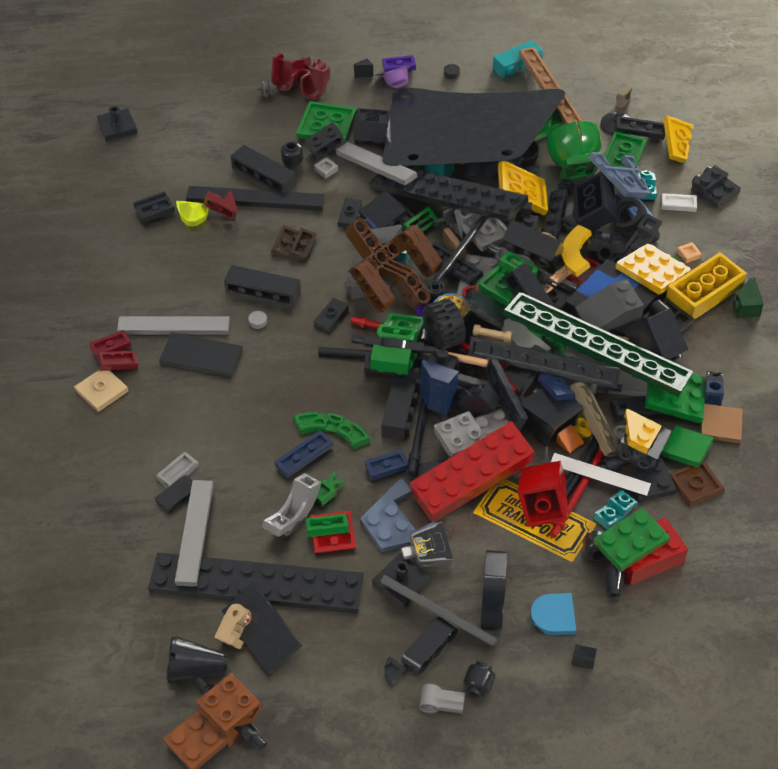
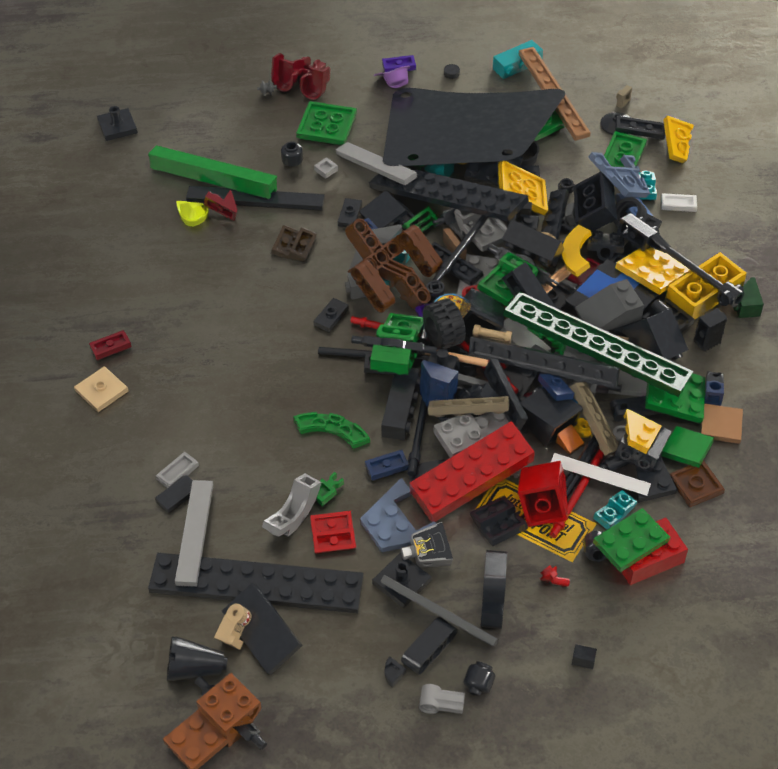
dark red plate [97,351,139,371] -> none
light grey tile [117,316,230,335] -> none
black plate [133,191,175,223] -> none
black tile [159,332,243,378] -> none
black brick [224,265,301,307] -> none
black brick [231,145,296,192] -> none
light grey tile [248,311,267,329] -> none
dark blue plate [274,430,333,478] -> none
black brick [305,122,345,161] -> none
green tile [305,514,349,537] -> none
black slope [353,108,390,144] -> none
black slope [354,58,374,78] -> none
dark azure tile [531,593,576,635] -> none
green plate [546,121,601,179] -> none
black cone [605,565,626,598] -> none
light nougat tile [676,242,702,263] -> none
black plate [691,165,741,208] -> none
none -> green tile [148,145,277,199]
none -> dark tan plate [428,396,509,417]
none -> black slope [470,495,528,546]
none -> red plate [540,565,570,587]
none -> black bar [617,213,745,307]
none -> black brick [693,308,727,352]

